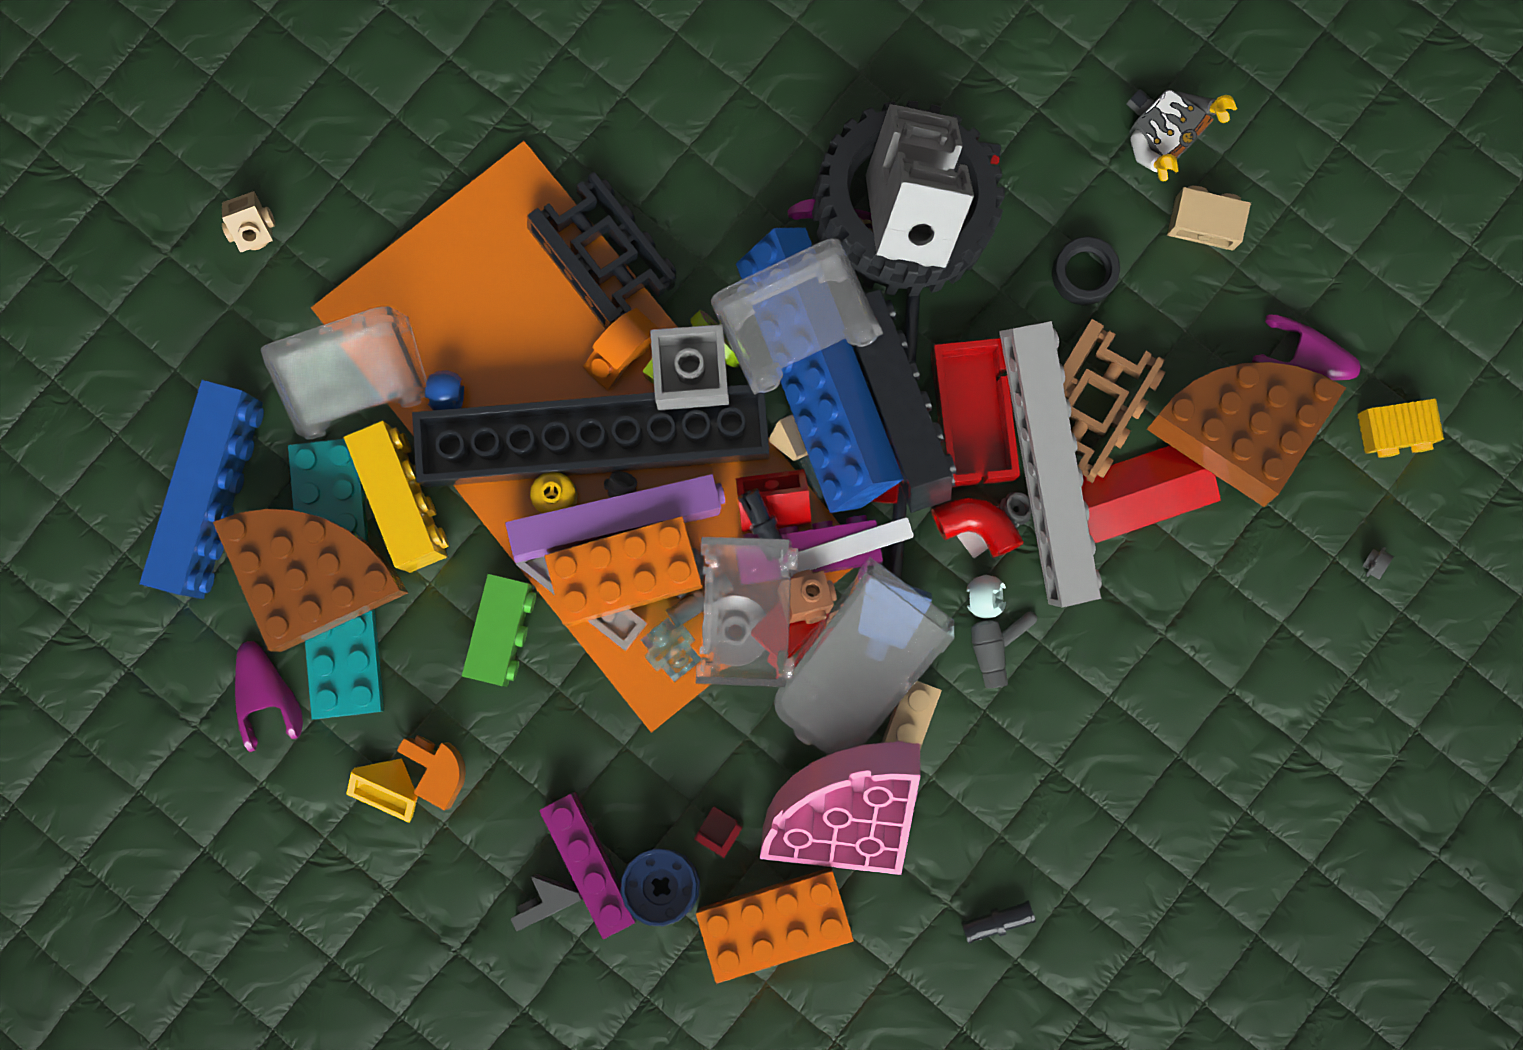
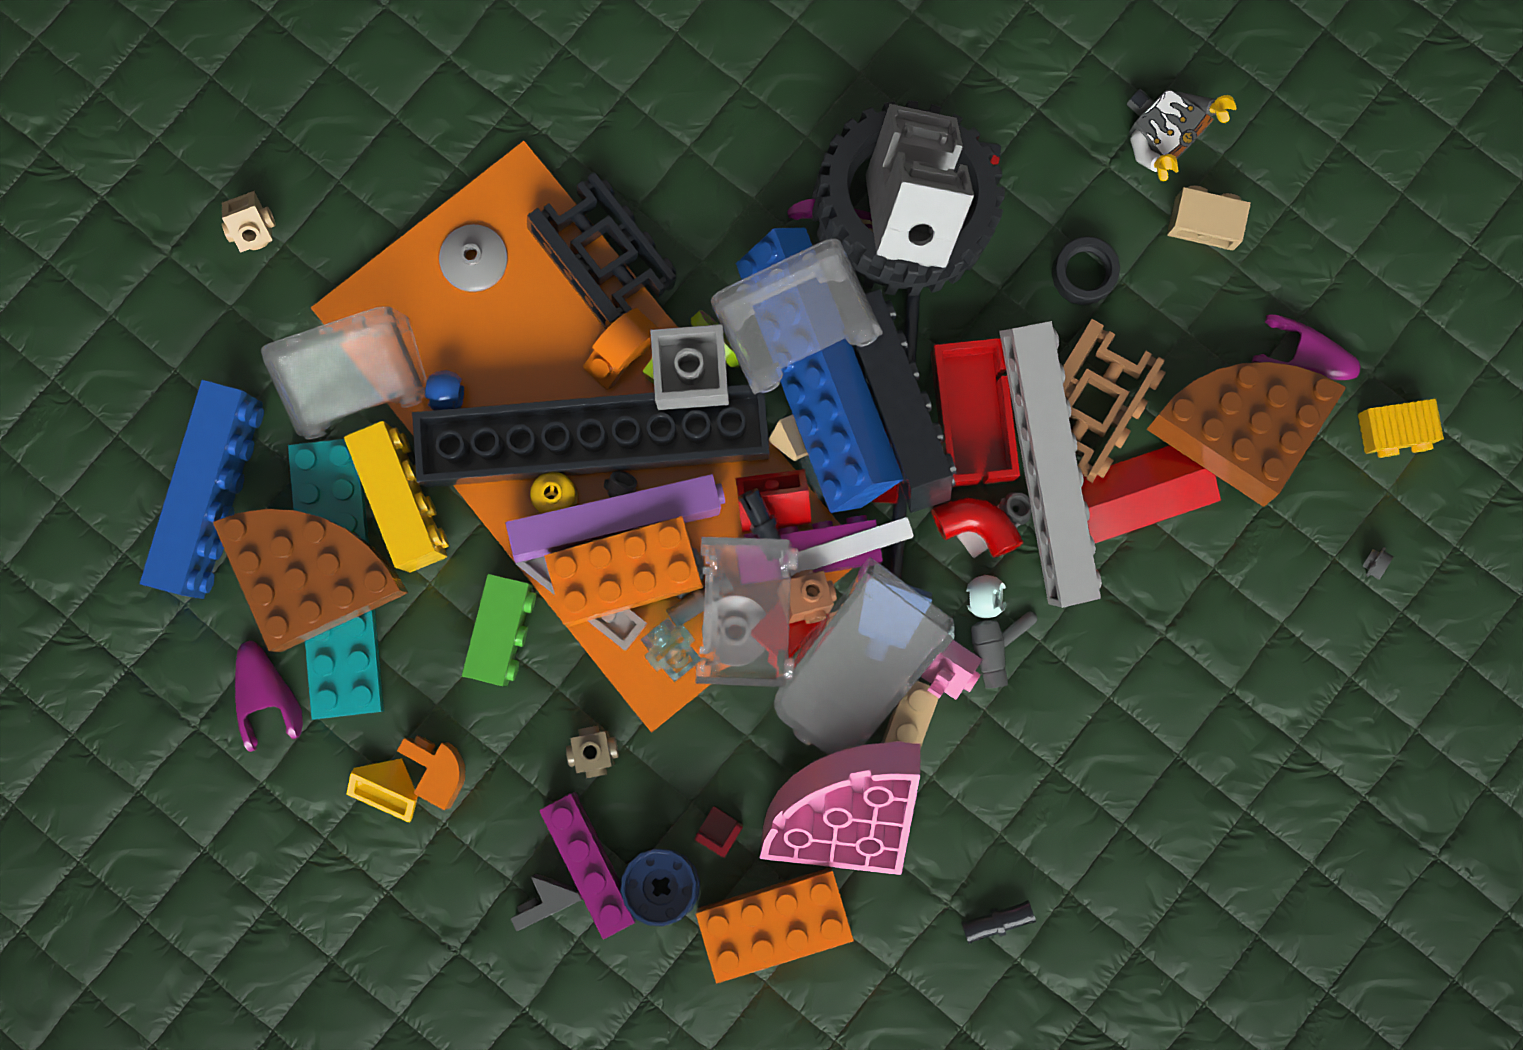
none -> light grey dish [439,225,508,292]
none -> dark tan brick [566,725,619,778]
none -> bright pink brick [921,636,983,699]

